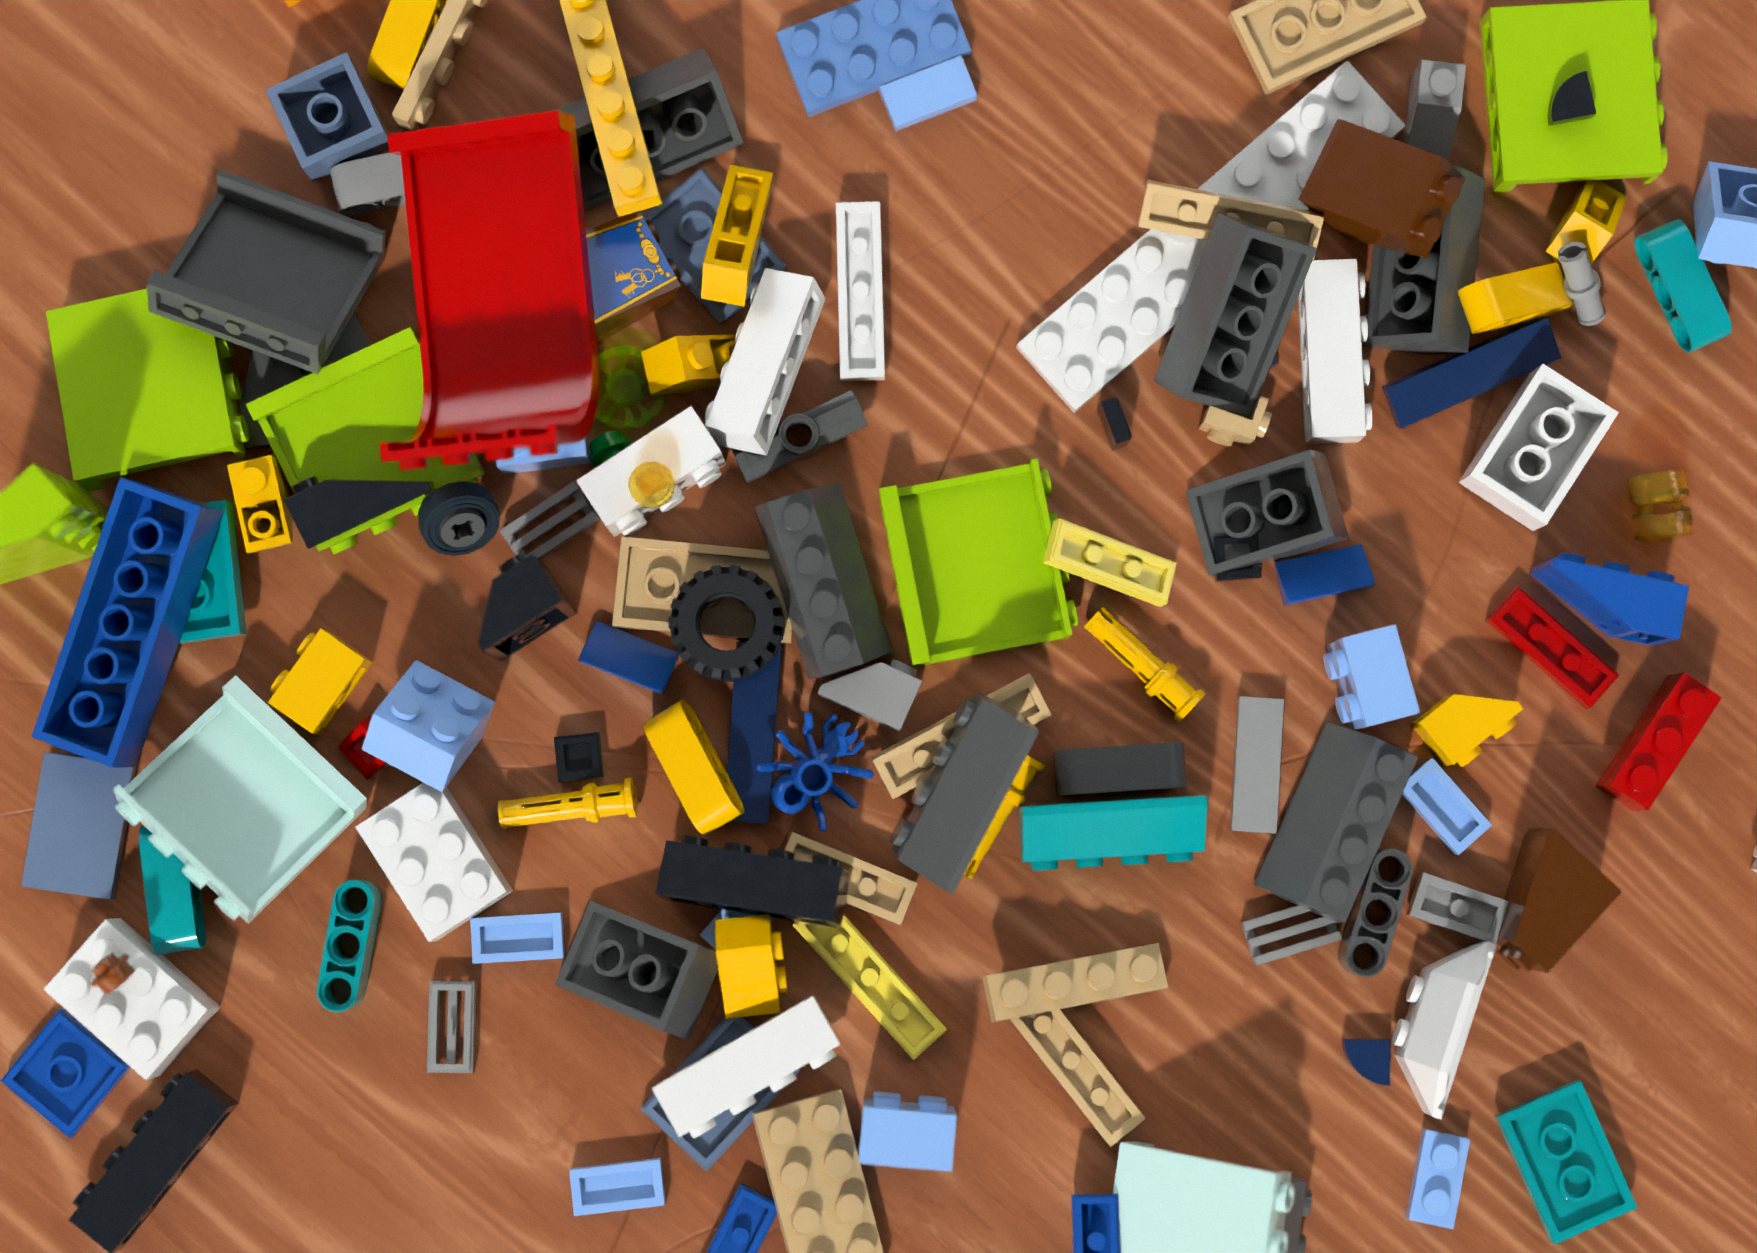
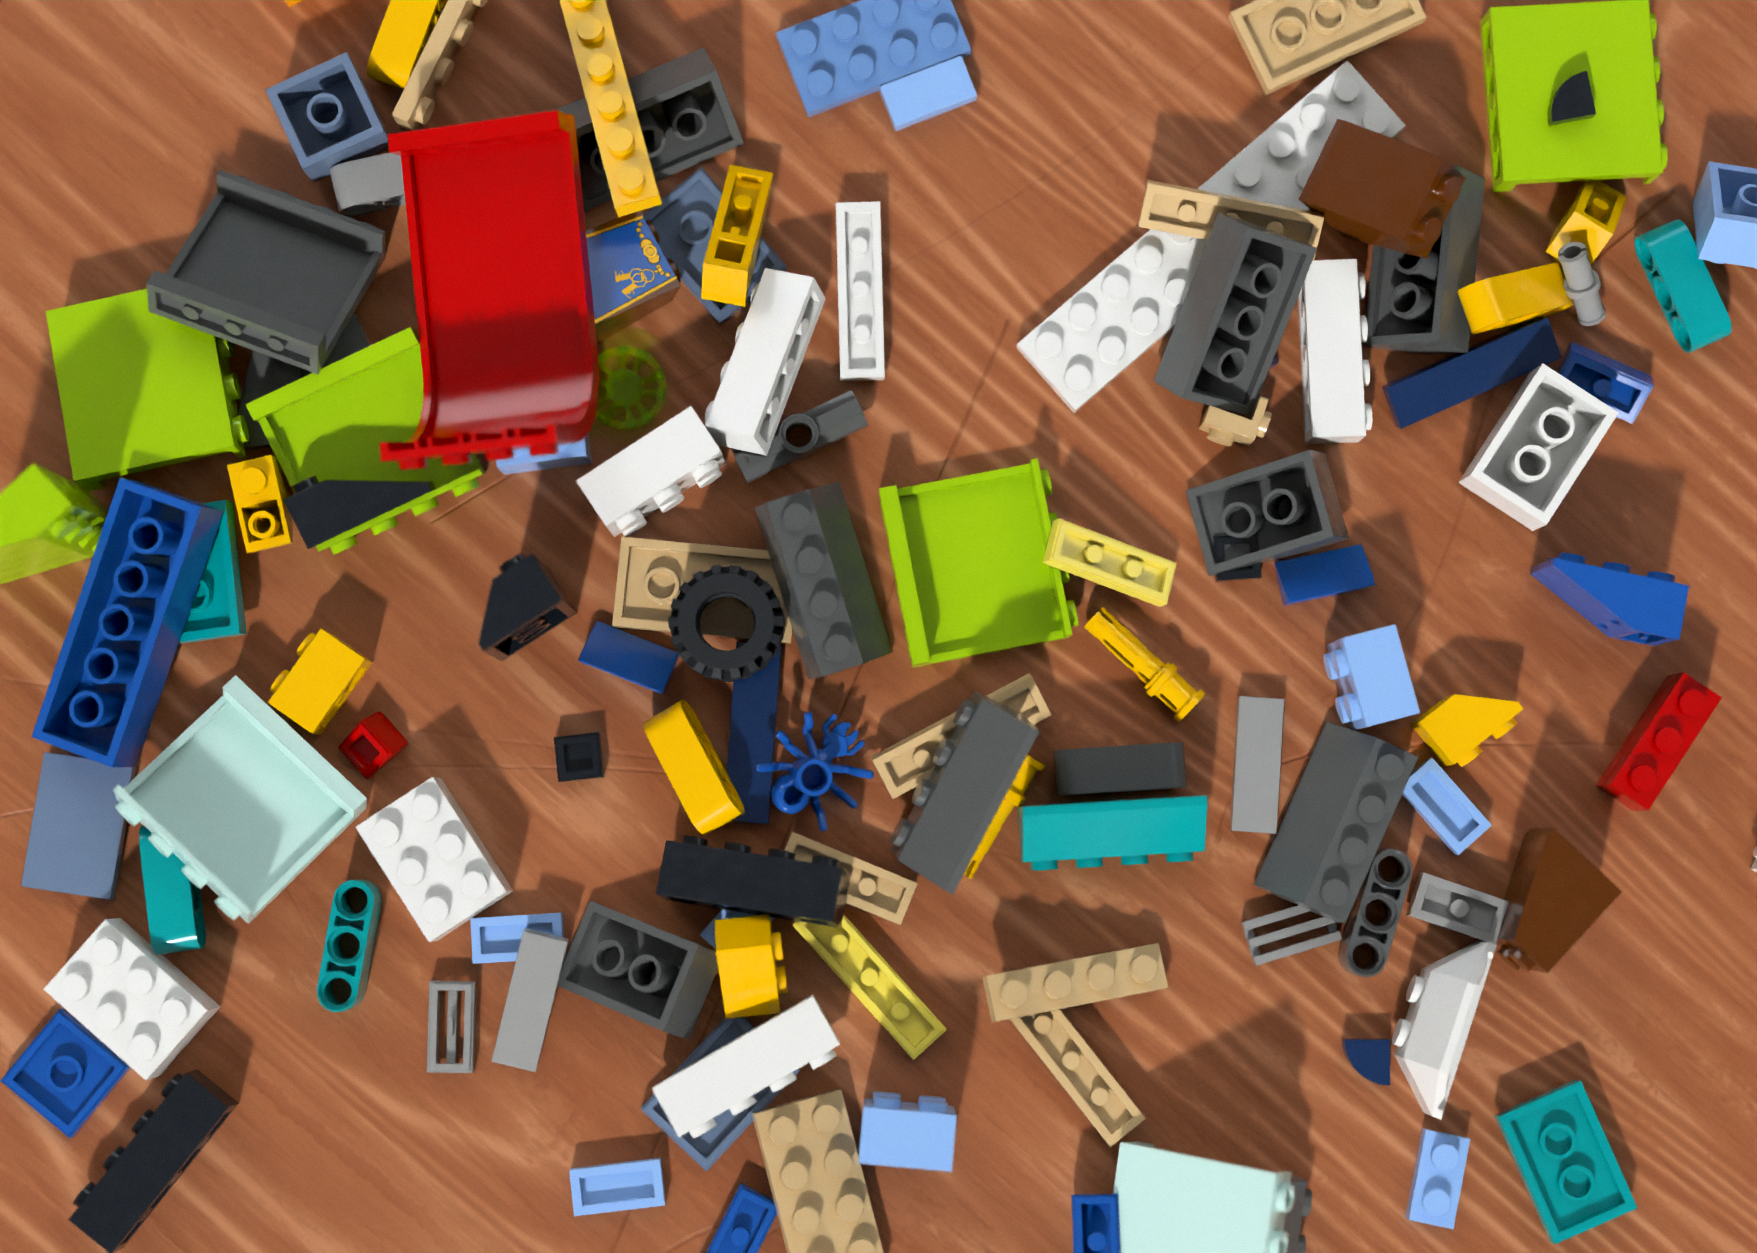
dark orange plate [91,952,135,995] -> none
light blue brick [362,660,495,792] -> none
black wheel [418,481,500,556] -> none
yellow pin [498,777,638,829] -> none
light grey tile [499,481,600,560] -> none
green plate [589,431,632,467] -> none
clear yellow plate [629,462,675,508] -> none
yellow slope [641,335,736,395] -> none
light grey slope [818,659,922,732] -> none
black tile [1097,397,1132,451] -> none
light grey slope [1404,60,1466,161] -> none
red tile [1485,586,1619,709] -> none
clear yellow wheel [1627,470,1694,541] -> none
none -> light grey tile [491,928,569,1072]
none -> blue slope [1557,342,1654,424]

